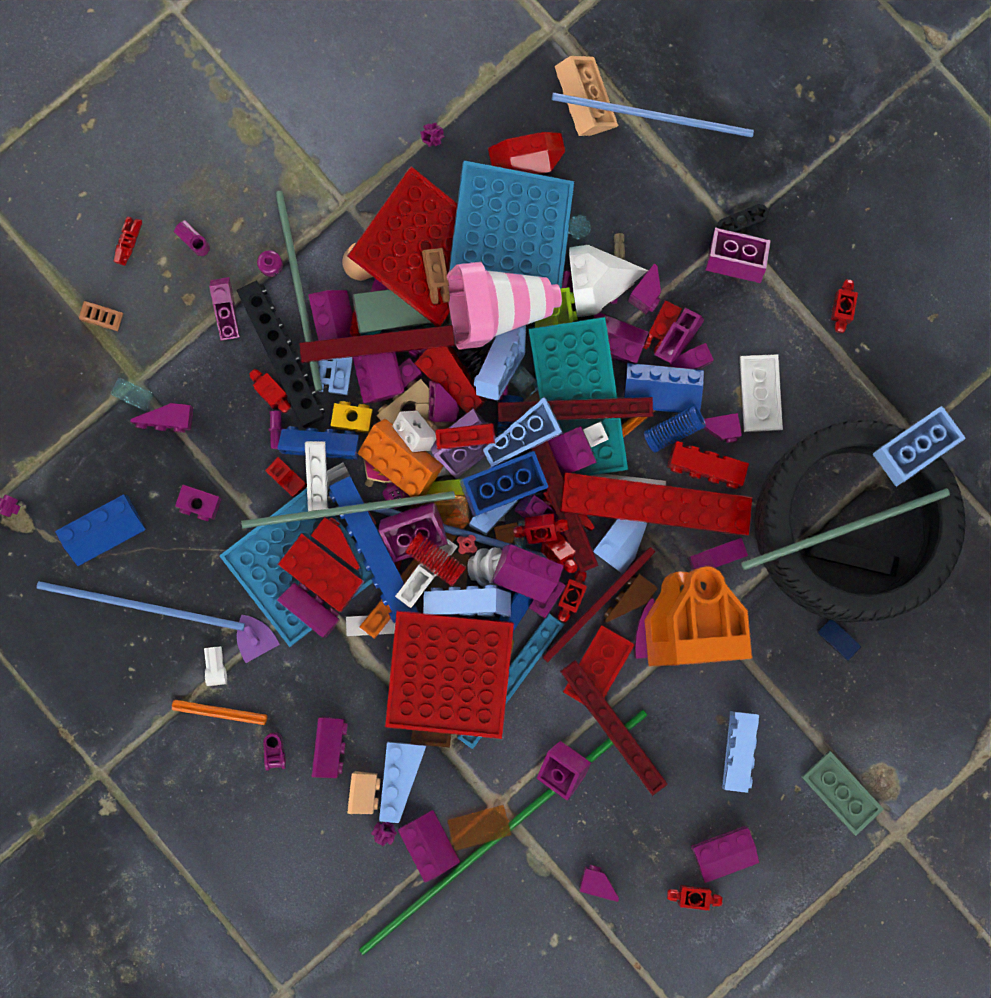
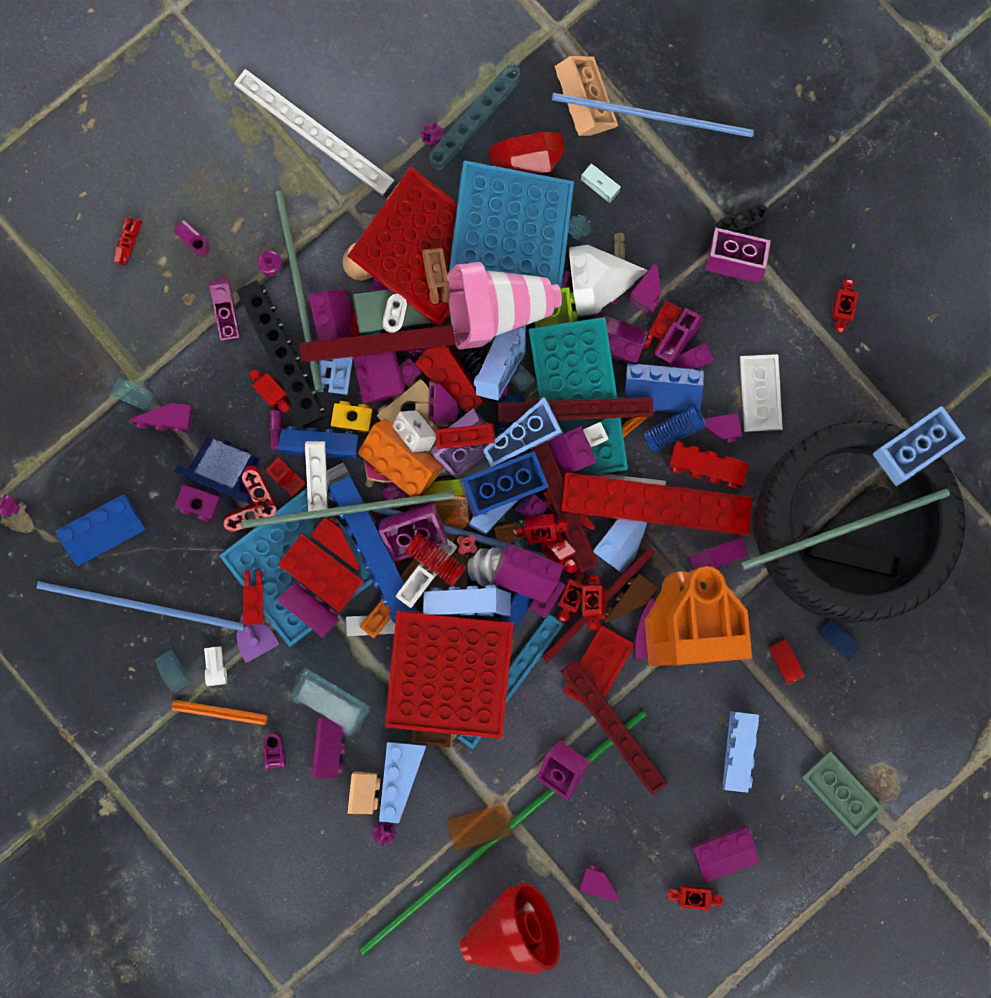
nougat slope [79,301,123,331] -> none
magenta slope [398,810,460,883] -> none
none -> clear light blue slope [155,650,192,693]
none -> clear blue windscreen [175,437,261,505]
none -> red beam [224,466,277,532]
none -> white plate [234,69,395,196]
none -> red hinge [243,570,264,625]
none -> clear light blue windscreen [290,667,375,736]
none -> white plate [382,294,407,333]
none -> clear light blue beam [429,64,520,170]
none -> red cone [460,882,560,974]
none -> light aqua piece [581,163,621,203]
none -> red piece [582,576,606,630]
none -> red slope [769,640,805,685]

